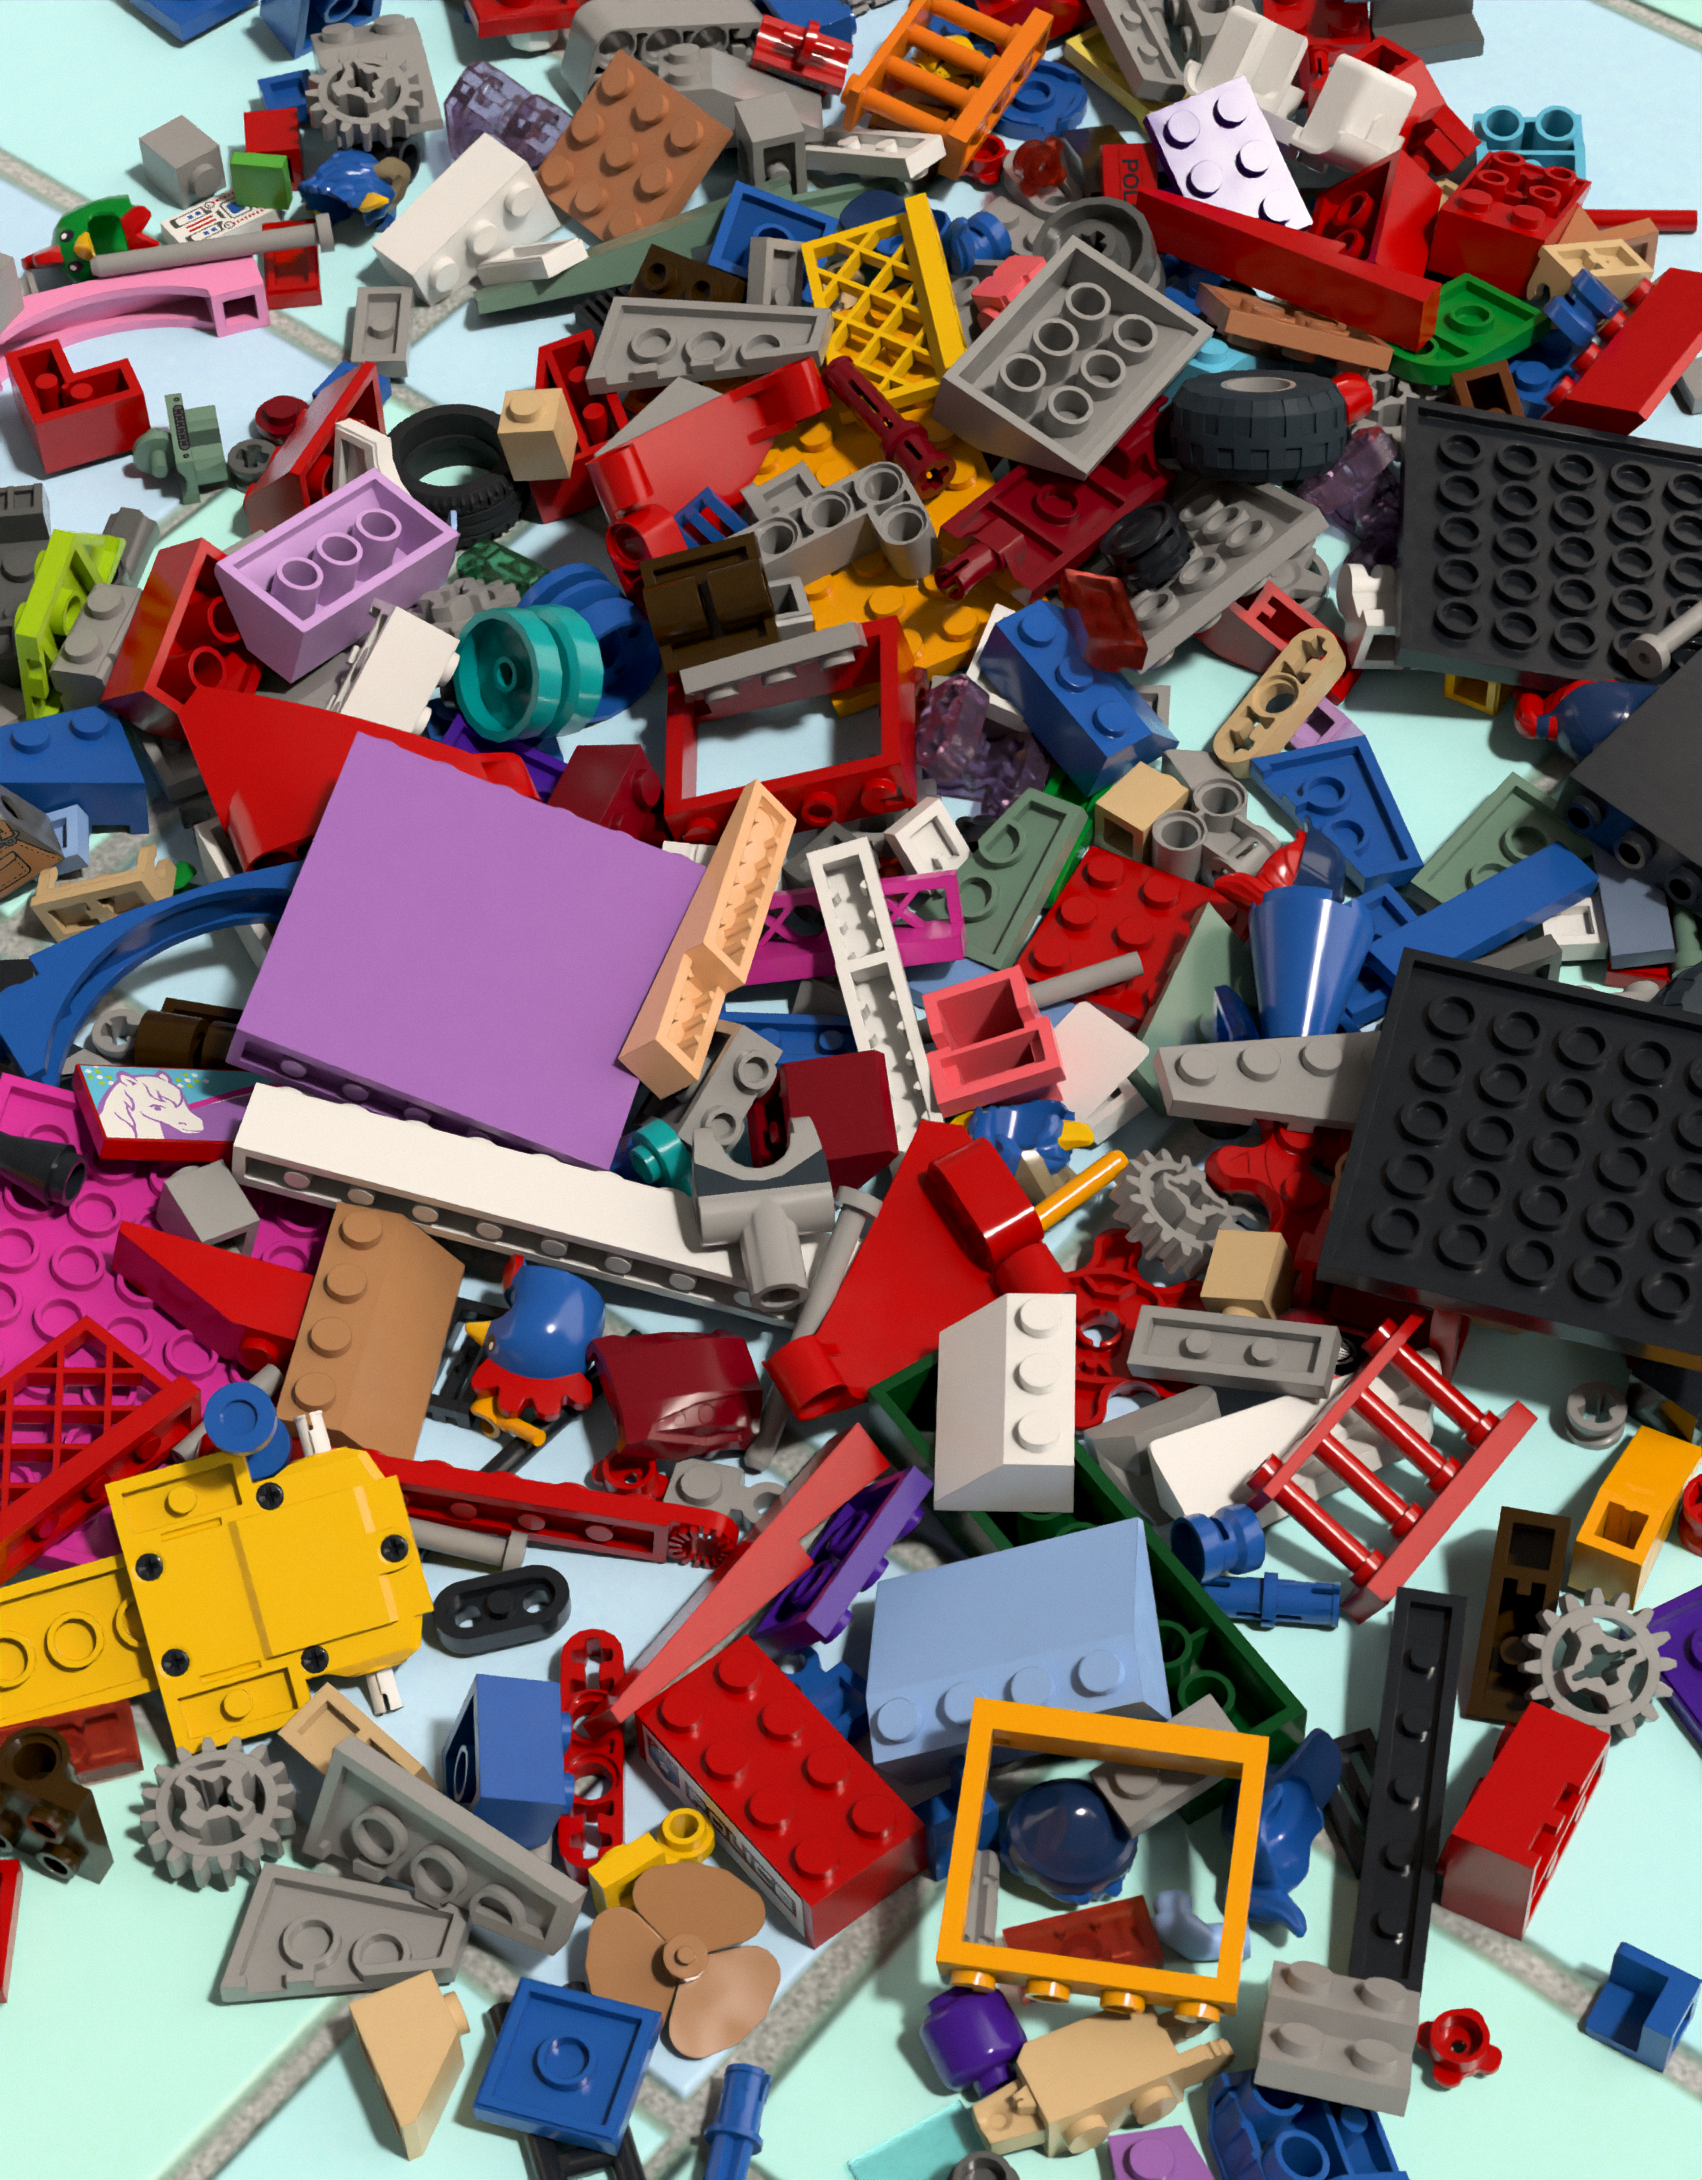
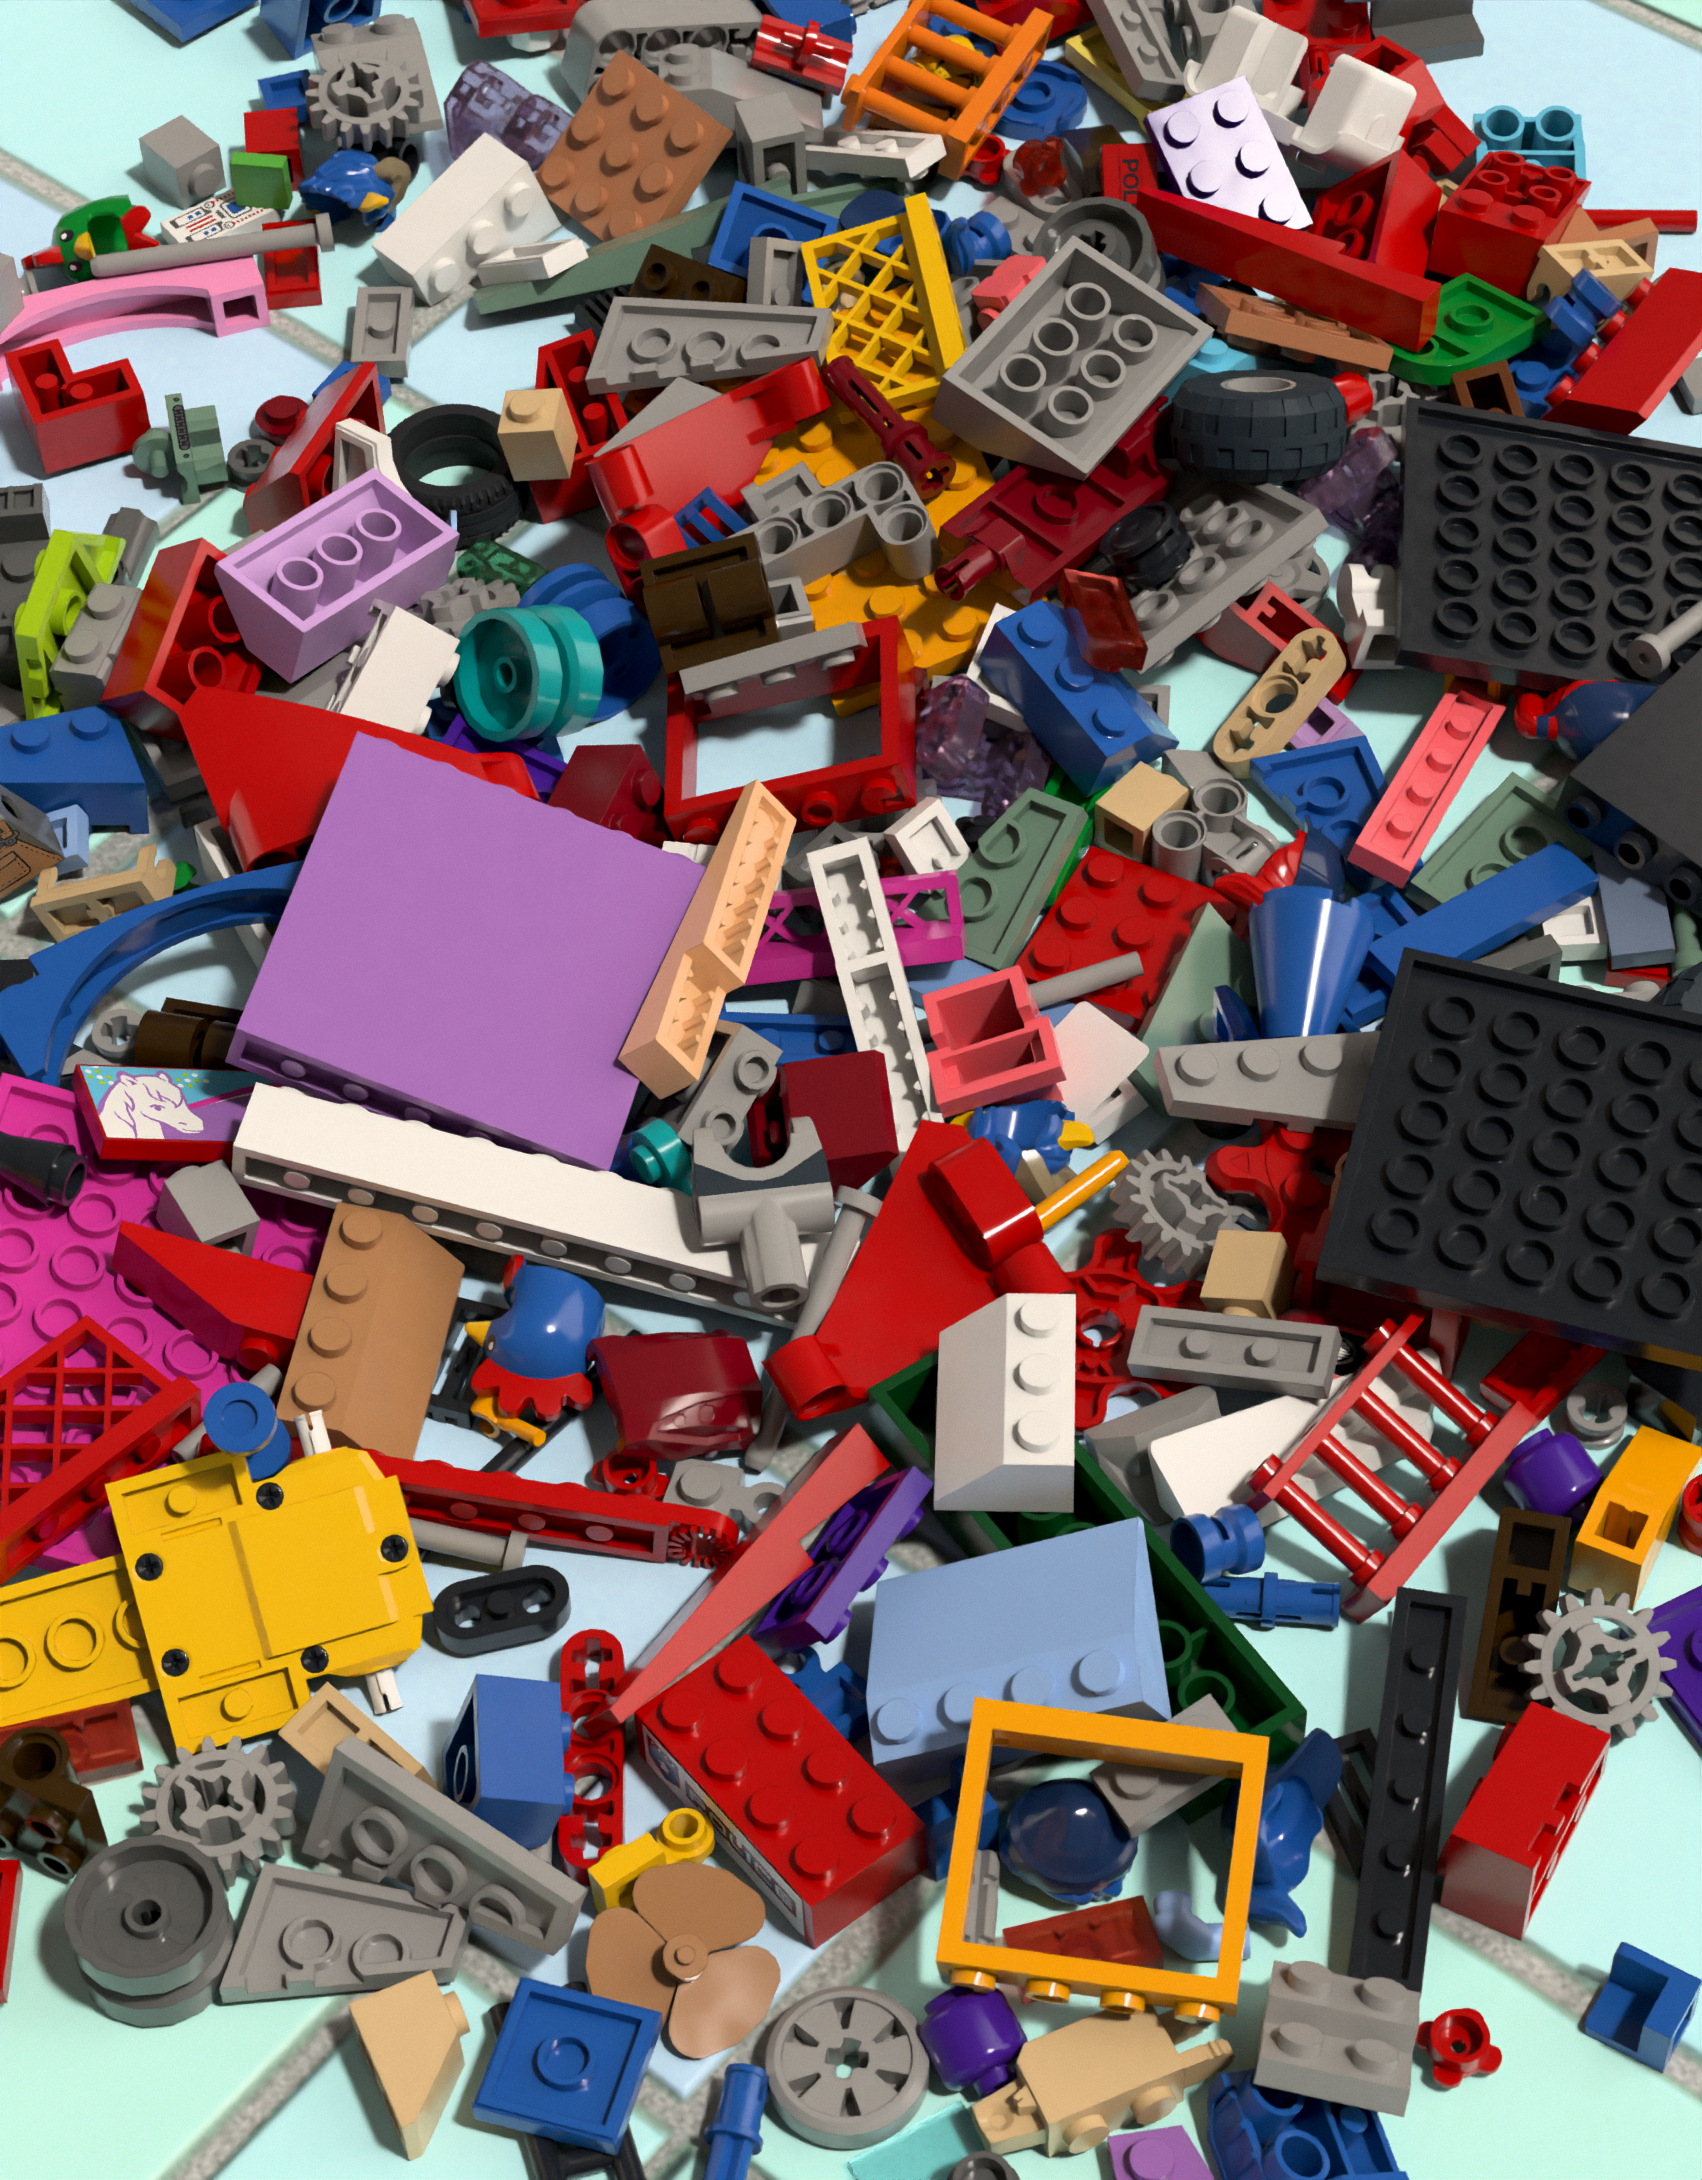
none -> dark grey wheel [64,1835,238,2027]
none -> light grey wheel [765,1986,930,2149]
none -> coral plate [1347,678,1508,889]
none -> red plate [1480,1331,1610,1431]
none -> dark purple head [1502,1428,1605,1533]

